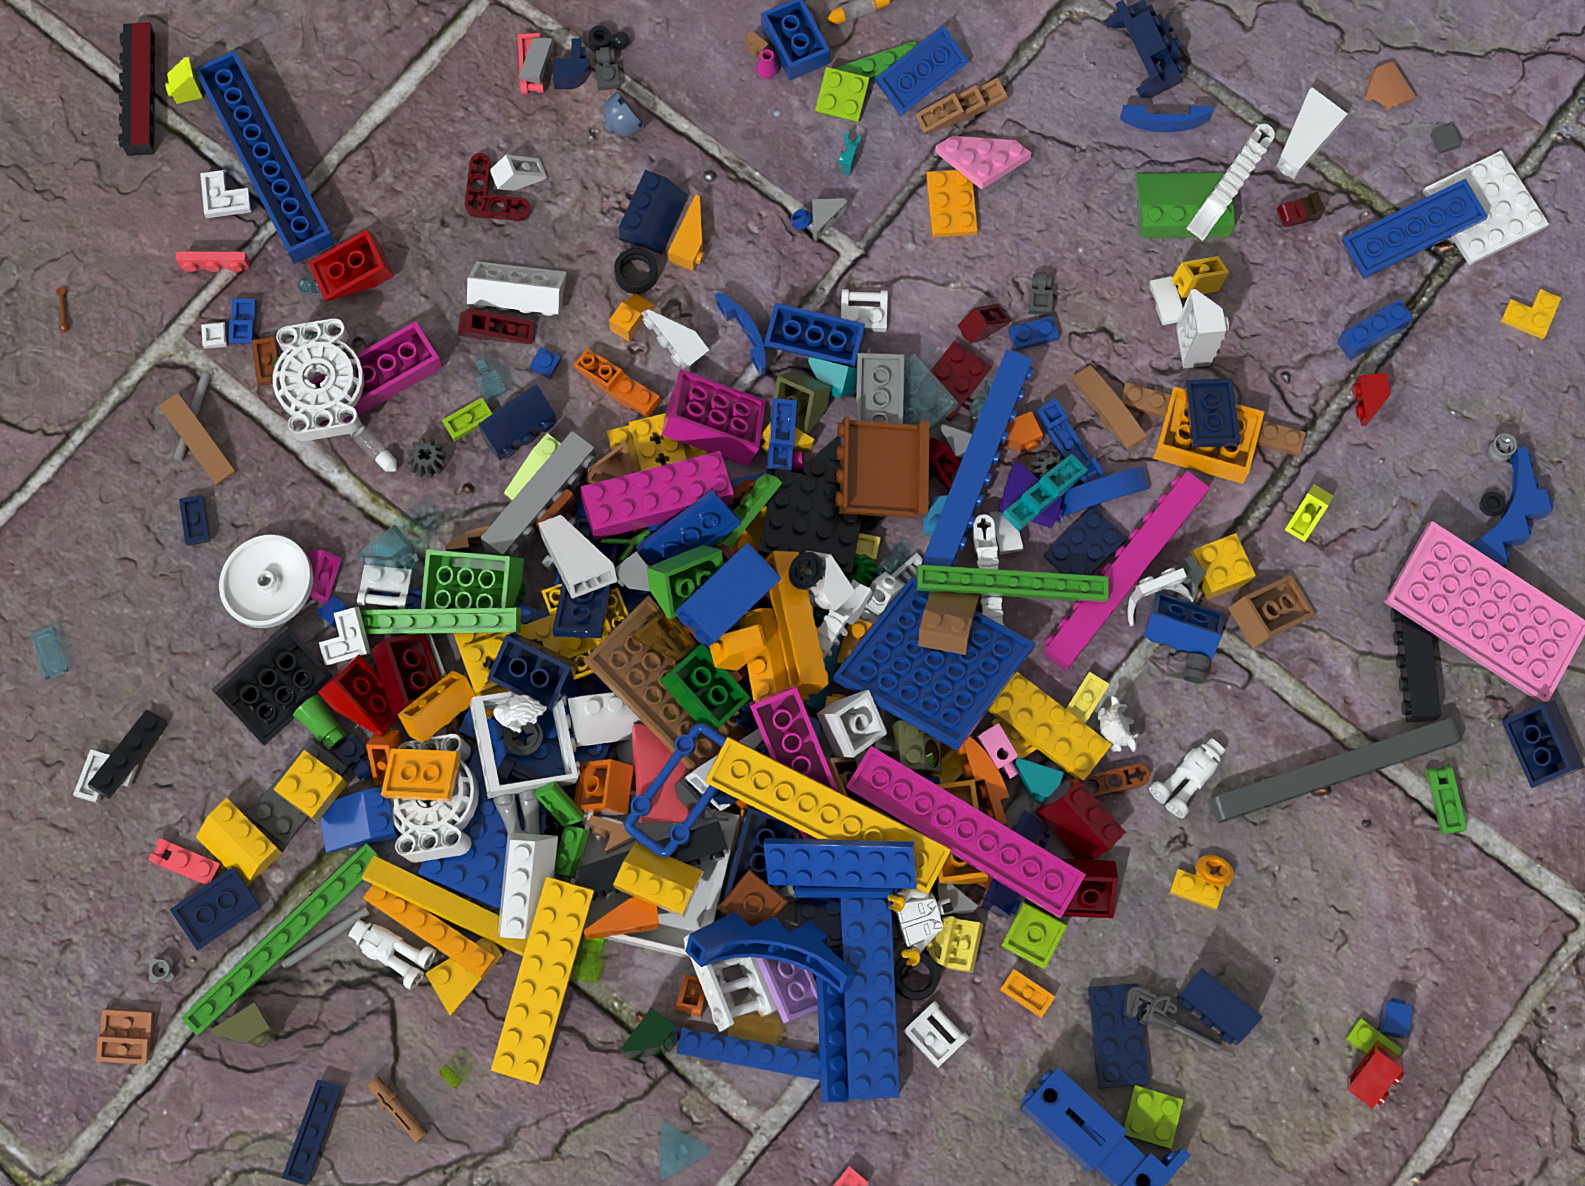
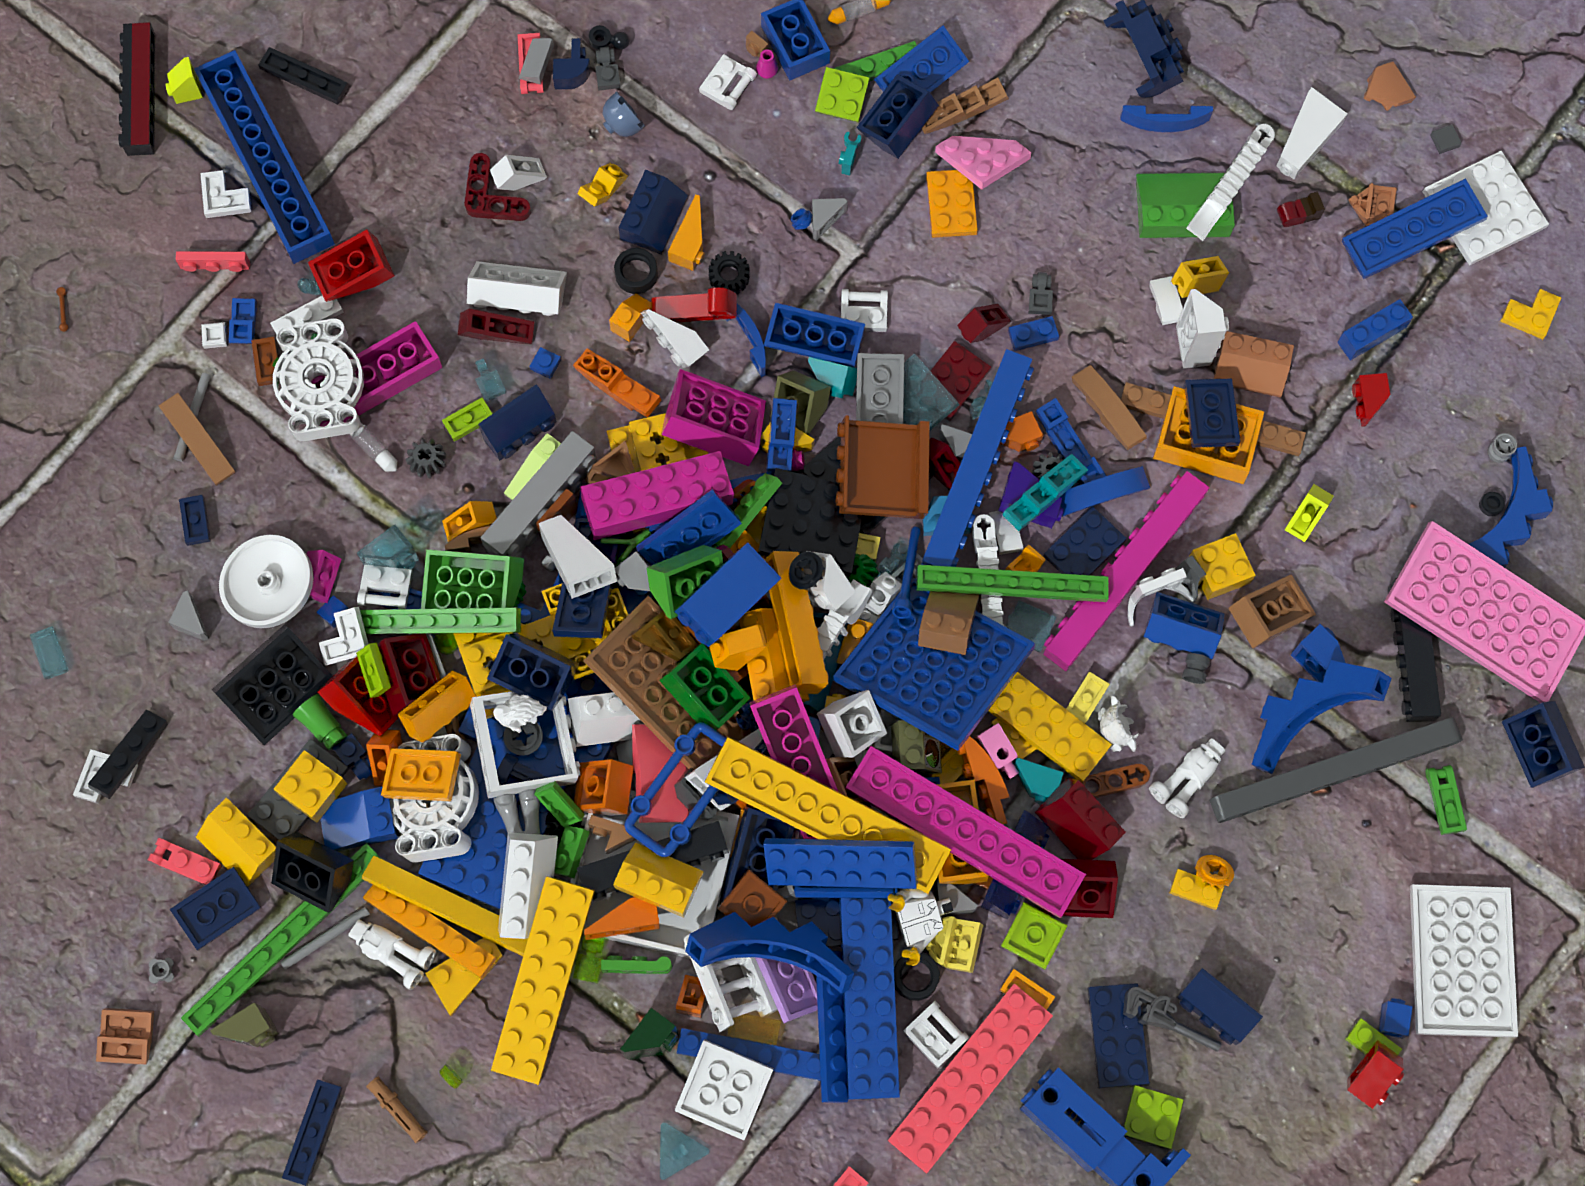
none -> light grey slope [168,590,209,641]
none -> black plate [258,47,349,105]
none -> white plate [270,295,344,343]
none -> black slope [271,831,354,913]
none -> lime plate [356,643,391,698]
none -> clear neon green tile [435,633,458,655]
none -> light orange slope [442,501,497,542]
none -> yellow slope [577,163,628,207]
none -> bright green plate [601,956,672,974]
none -> red beam [651,288,737,323]
none -> white plate [674,1039,774,1140]
none -> white plate [699,54,757,110]
none -> black tyre [708,251,750,294]
none -> dark blue slope [856,74,939,159]
none -> coral plate [888,984,1053,1174]
none -> blue piece [892,526,920,619]
none -> light orange bracket [1005,545,1046,572]
none -> clear light blue piece [1006,600,1057,652]
none -> nougat slope [1214,331,1294,398]
none -> blue arch [1251,660,1392,774]
none -> blue slope [1291,624,1346,706]
none -> nougat slope [1348,183,1397,227]
none -> white plate [1410,884,1518,1038]

